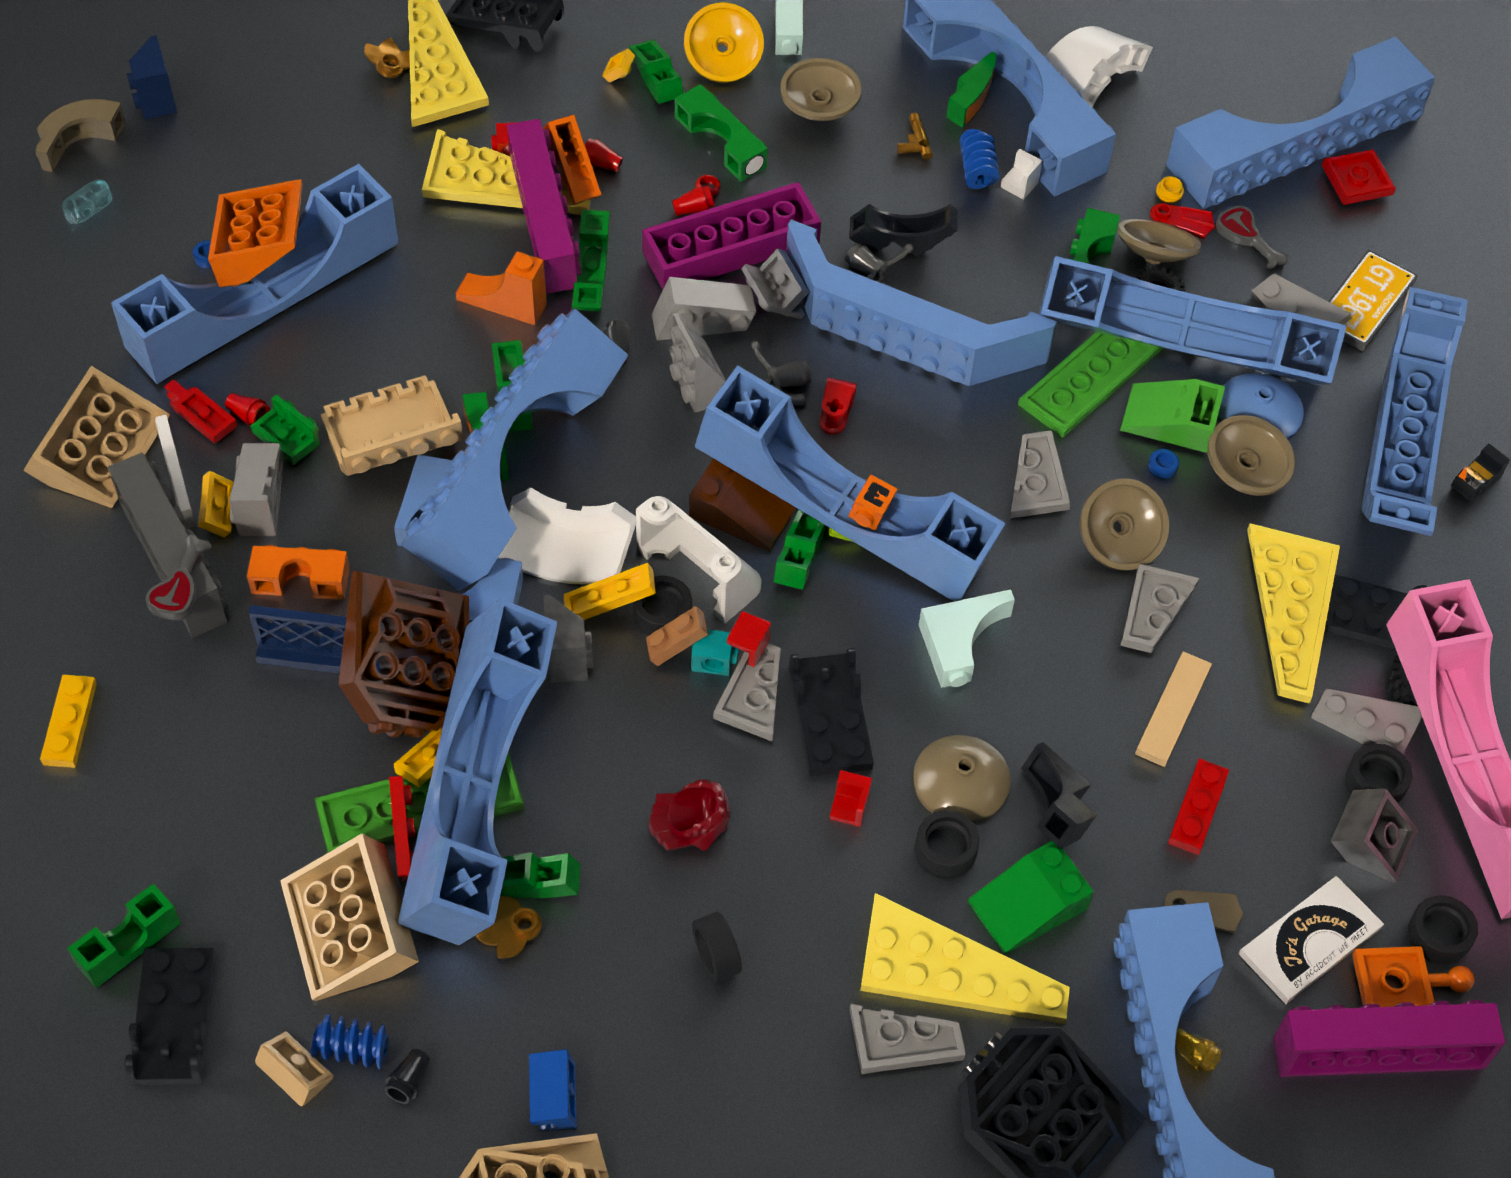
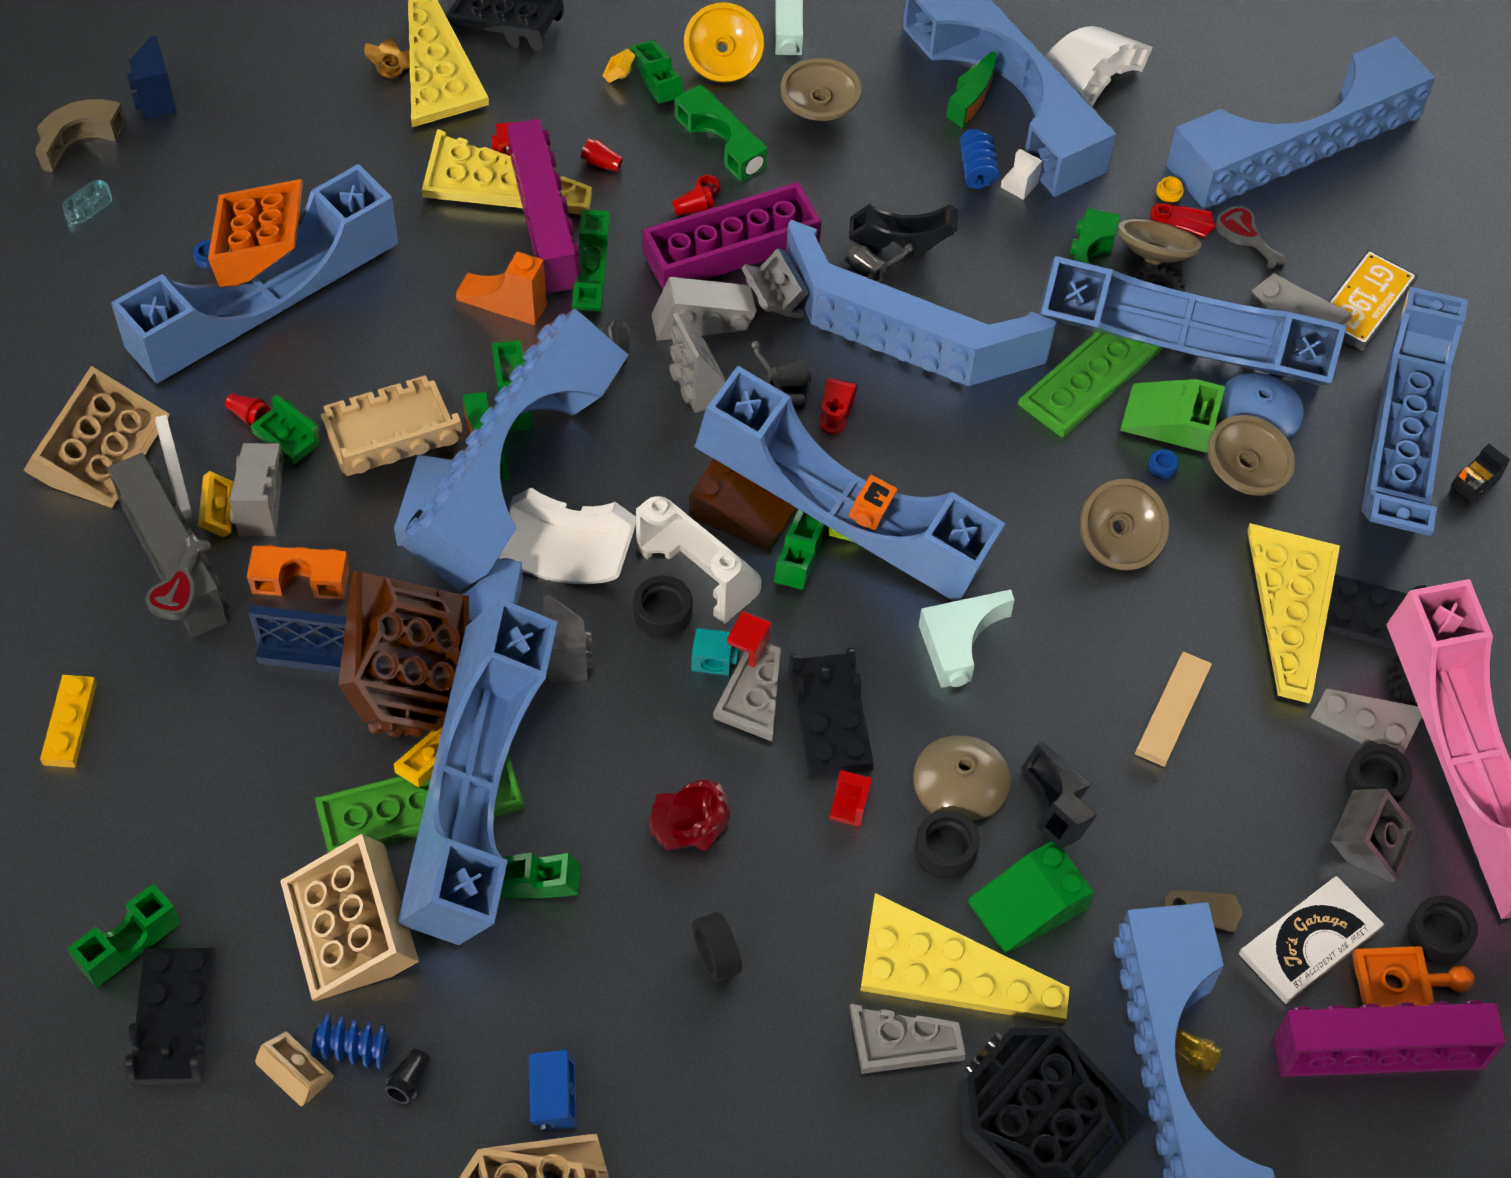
red hinge [164,379,237,444] -> none
red plate [389,776,415,882] -> none
pearl gold plate [475,896,542,959] -> none
orange arch [543,114,602,205] -> none
yellow plate [563,563,656,620] -> none
medium nougat plate [646,606,708,666] -> none
pearl gold hose [897,113,933,160] -> none
light grey wing [1010,430,1070,519] -> none
light grey wing [1120,564,1200,653] -> none
red plate [1167,758,1230,855] -> none
red plate [1321,149,1396,205] -> none

